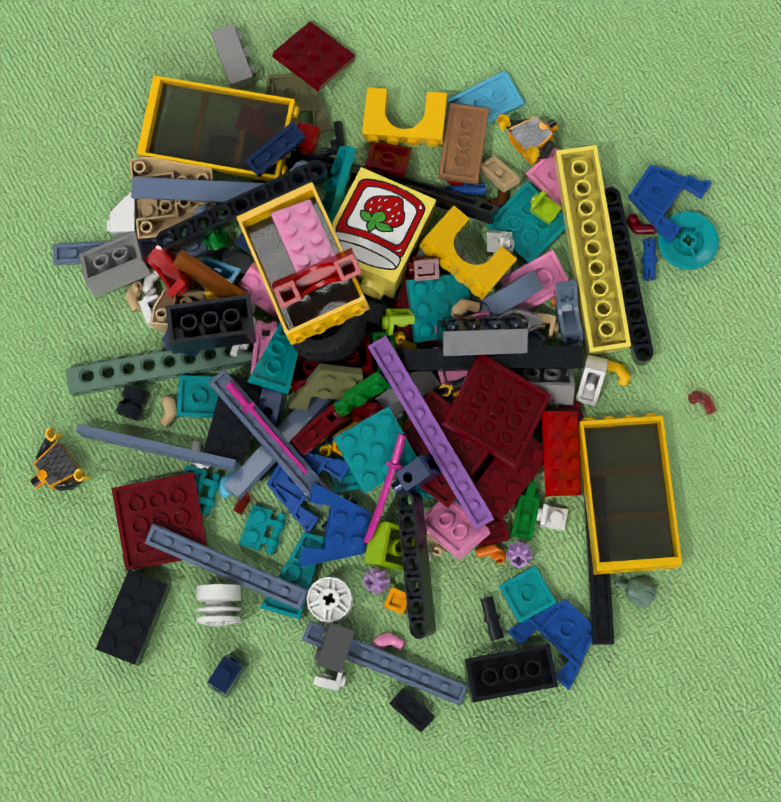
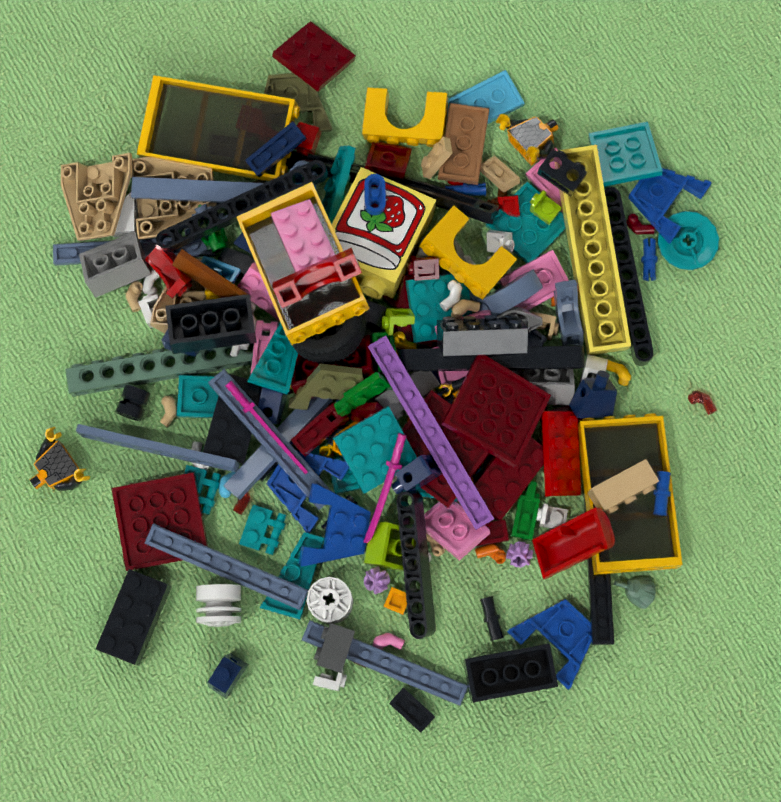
light grey brick [211,24,256,90] -> none
black hose [321,121,345,156] -> none
teal plate [498,566,556,624] -> none
none -> tan wedge [61,153,132,241]
none -> blue plate [364,174,386,215]
none -> tan plate [421,136,452,179]
none -> white arm [440,280,462,311]
none -> red tile [497,195,520,217]
none -> red container [532,507,615,580]
none -> black brick [537,149,587,197]
none -> dark blue torso [569,370,617,418]
none -> teal plate [588,122,663,187]
none -> tan brick [588,459,659,515]
none -> blue pin [653,471,671,516]

